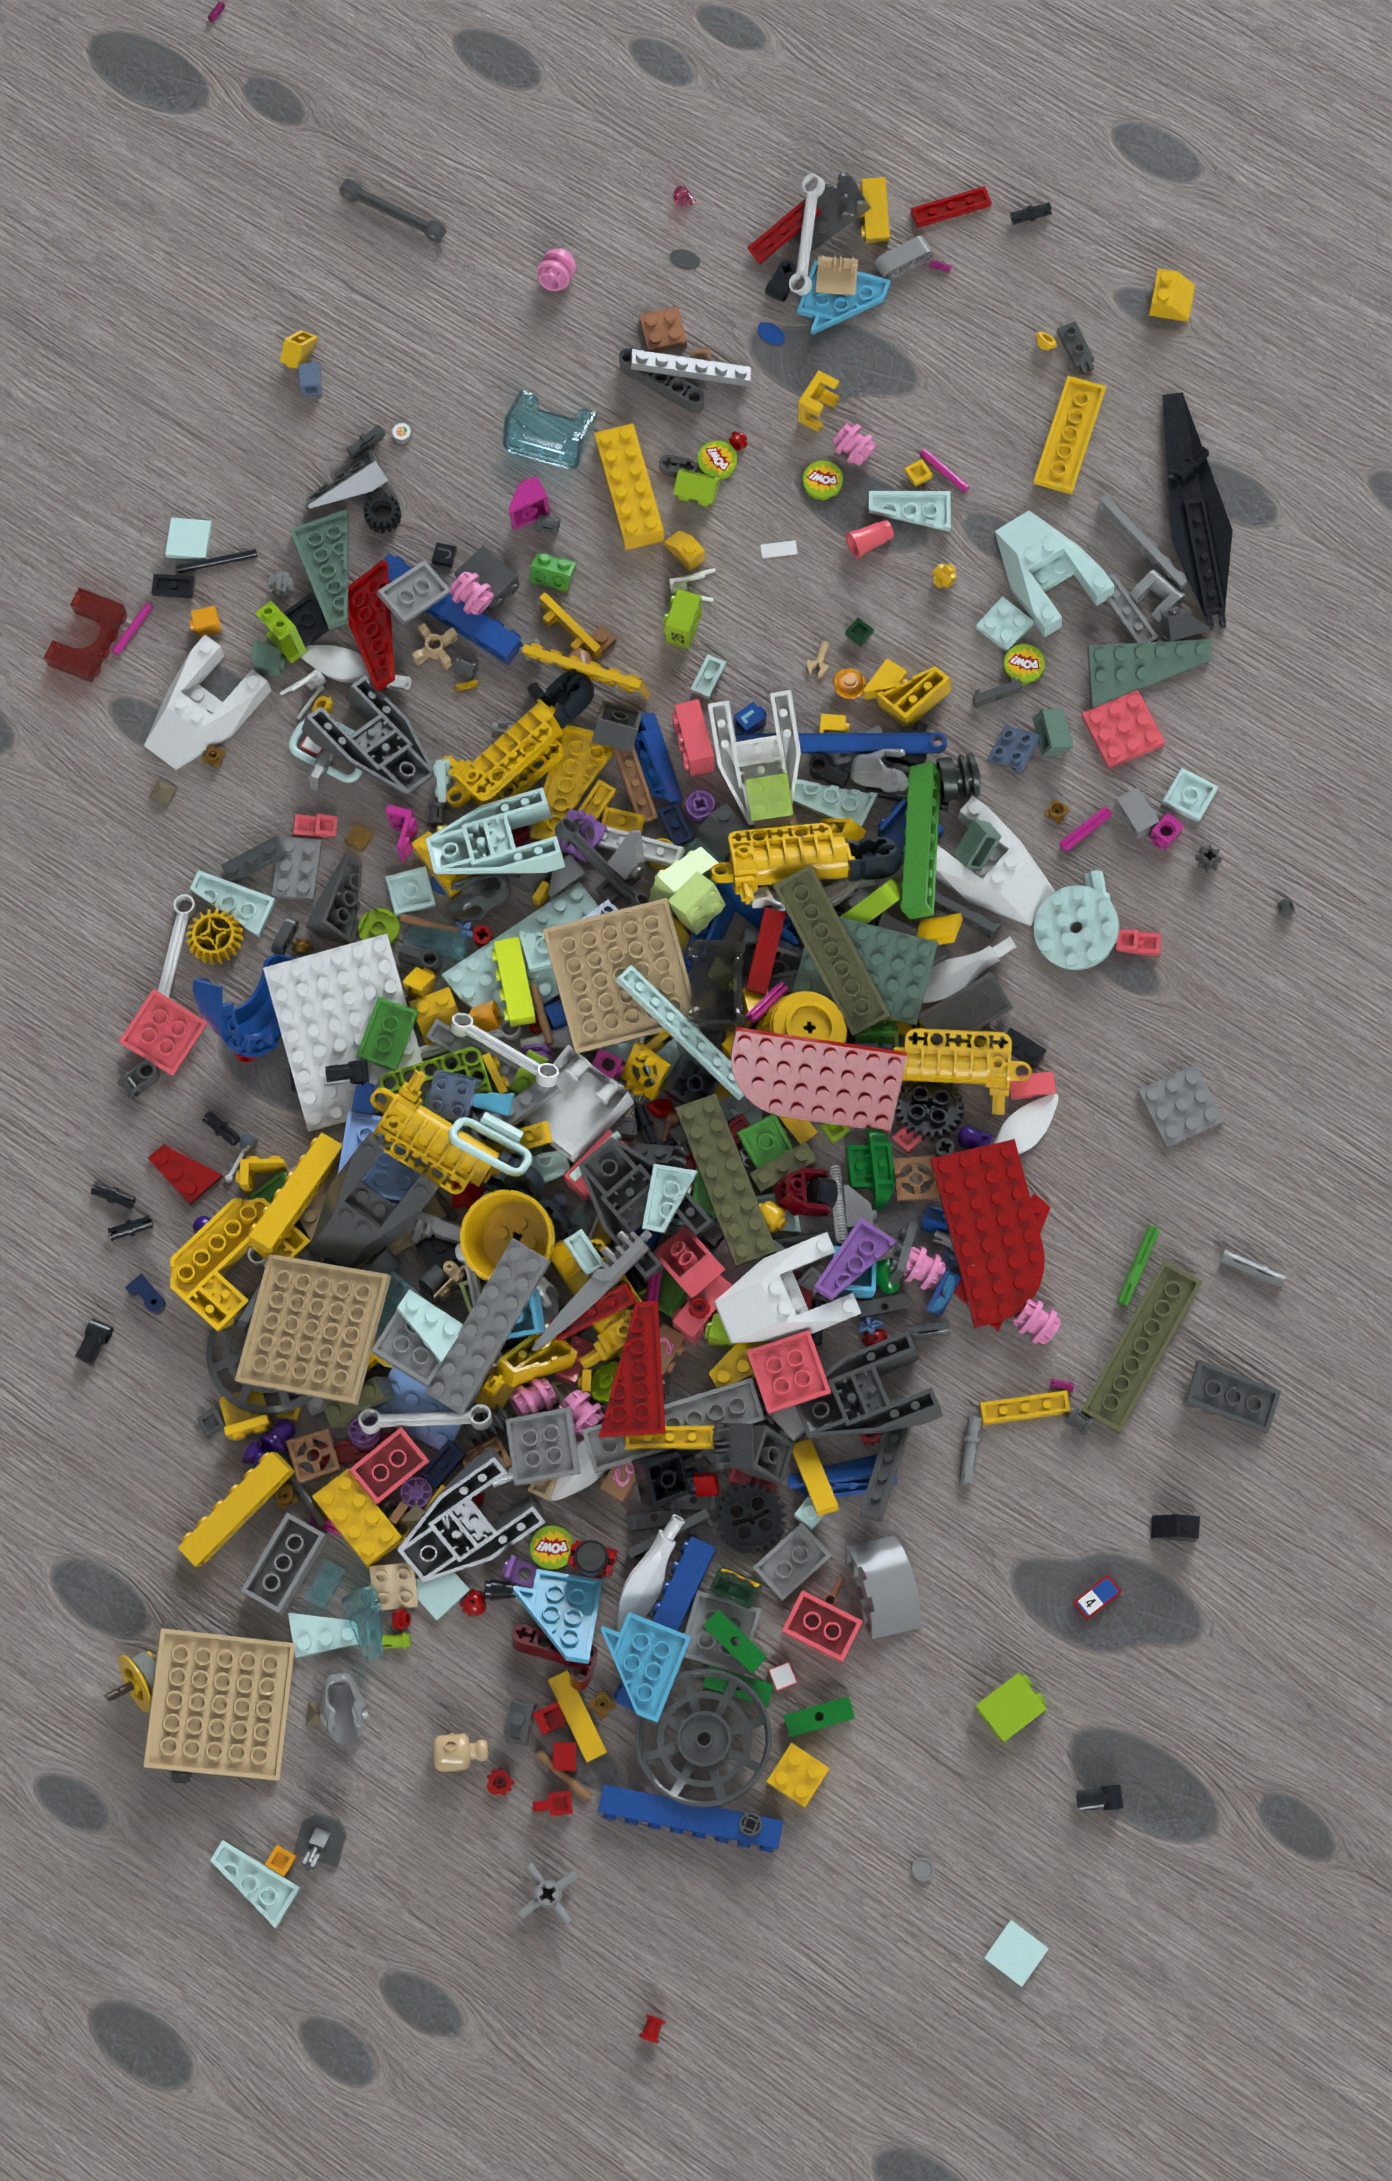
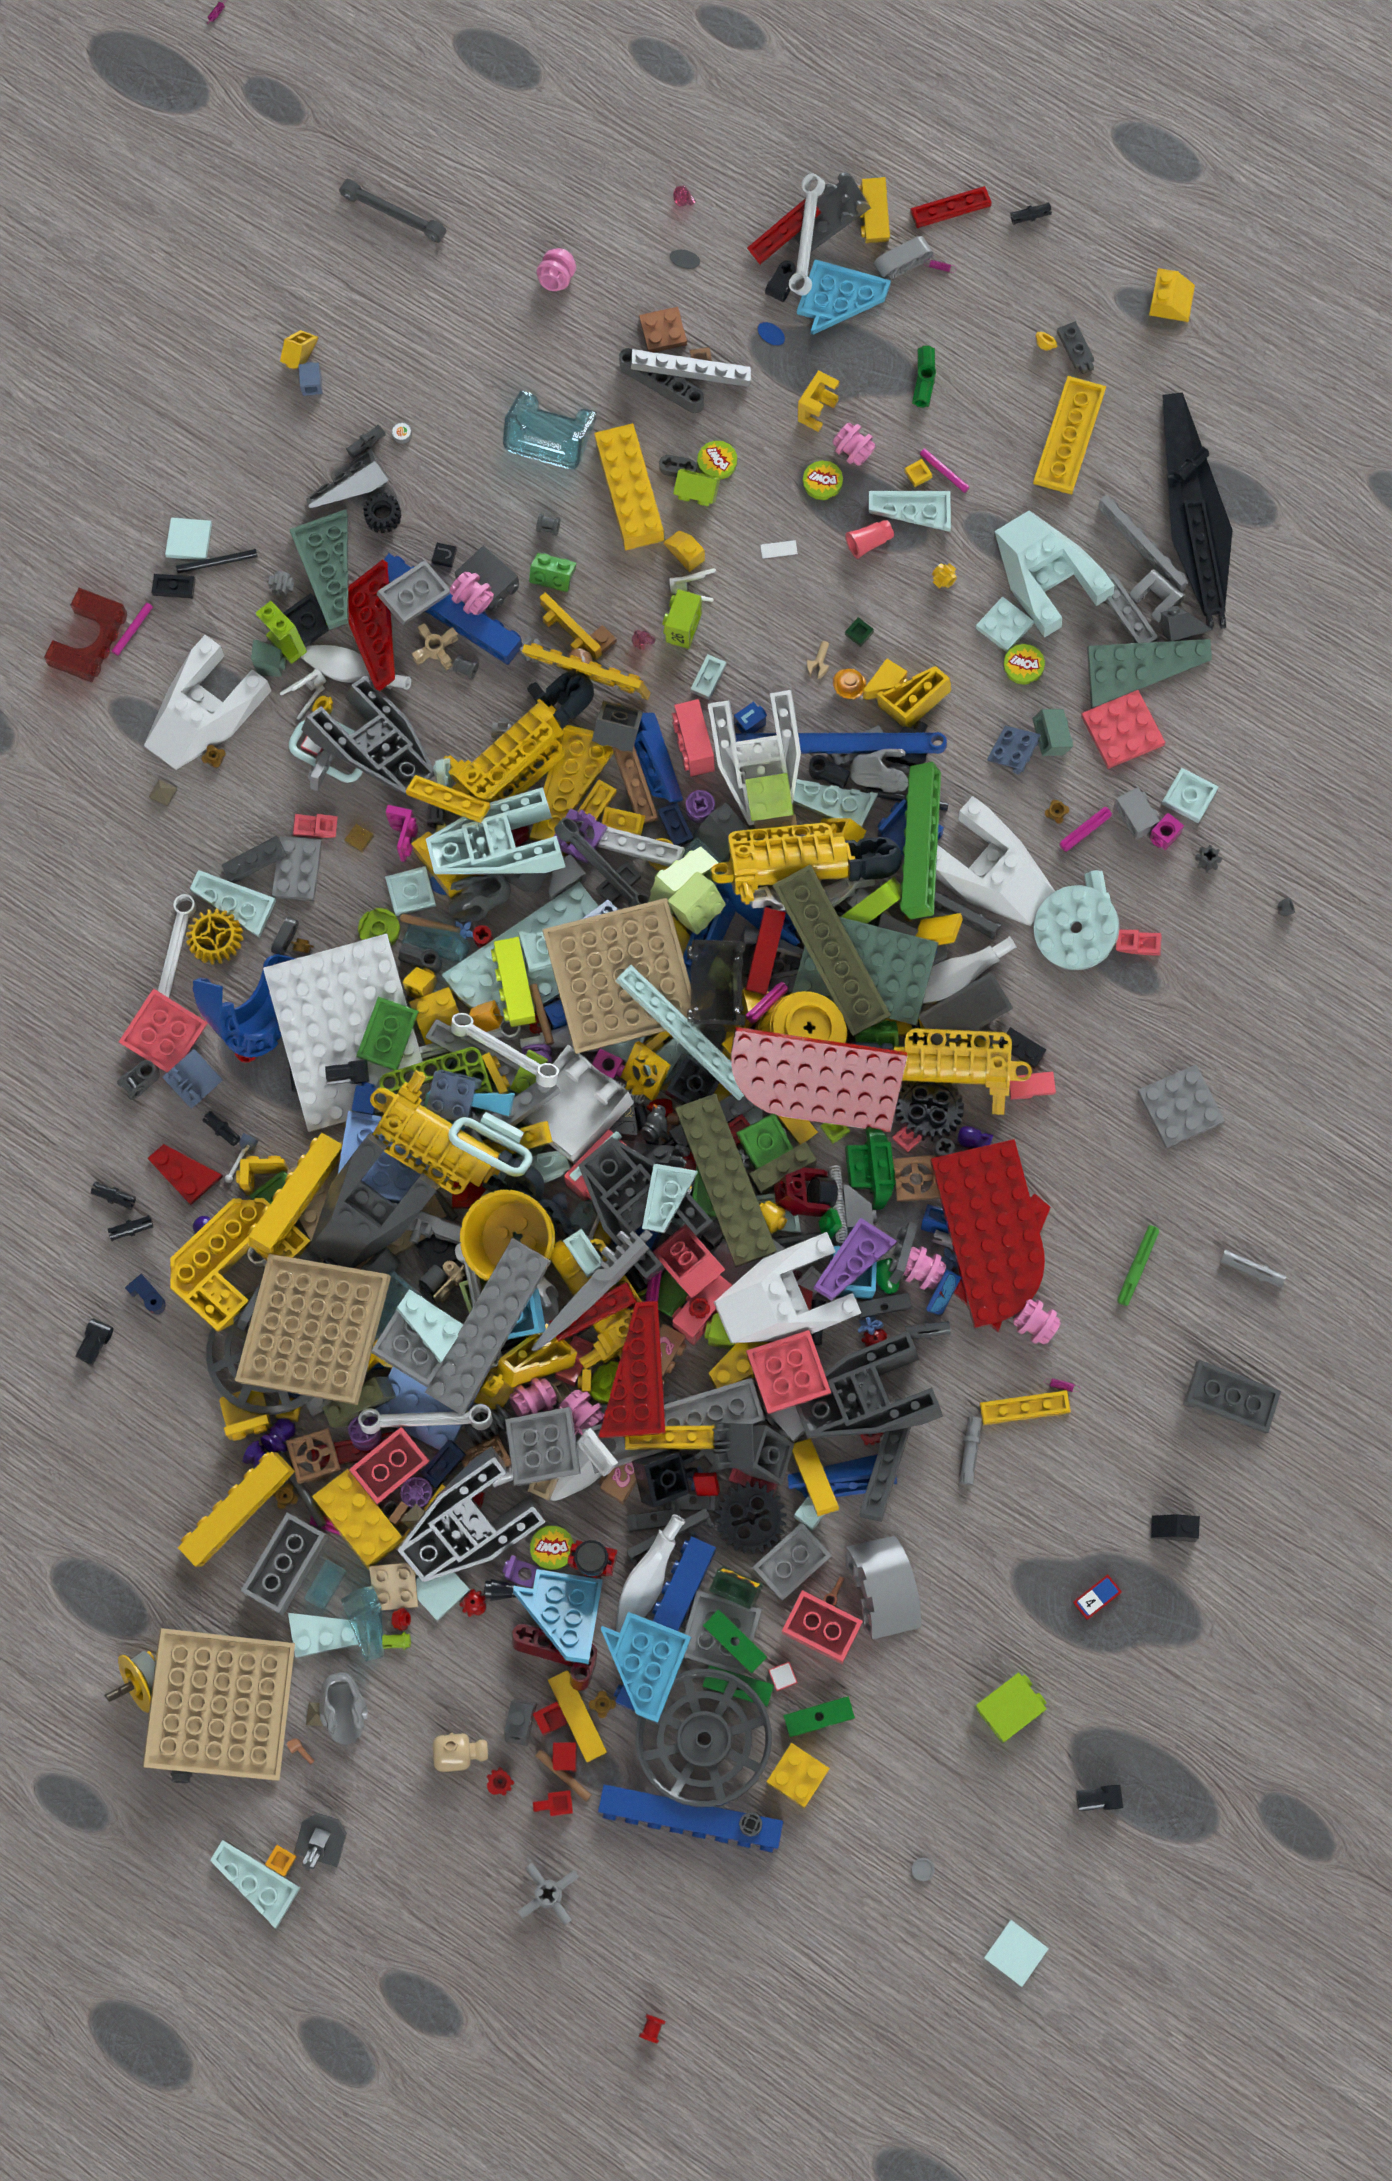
light orange brick [189,605,222,638] -> none
dark grey tile [196,1407,226,1438] -> none
dark grey wedge [306,853,362,944] -> none
yellow piece [450,679,484,692] -> none
dark pink slope [508,476,550,531] -> none
yellow tile [532,881,550,908] -> none
light grey slope [607,829,645,880] -> none
red plate [729,431,748,451] -> none
tan hinge [815,255,858,296] -> none
yellow brick [819,713,850,733] -> none
pearl dark grey wheel [936,753,981,801] -> none
sand green brick [954,819,1002,871] -> none
dark grey piece [972,677,1023,708] -> none
white animal [994,1094,1058,1155] -> none
dark grey bush [1065,1407,1094,1436] -> none
olive plate [1081,1261,1203,1434] -> none
none -> sand blue hinge [162,1049,223,1109]
none -> nougat hand [287,1738,314,1765]
none -> yellow tile [406,775,490,823]
none -> white tile [576,1428,618,1476]
none -> clear pink plate [632,630,656,650]
none -> dark grey animal [640,1104,671,1142]
none -> green plate [818,1208,842,1240]
none -> green piece [912,346,936,408]

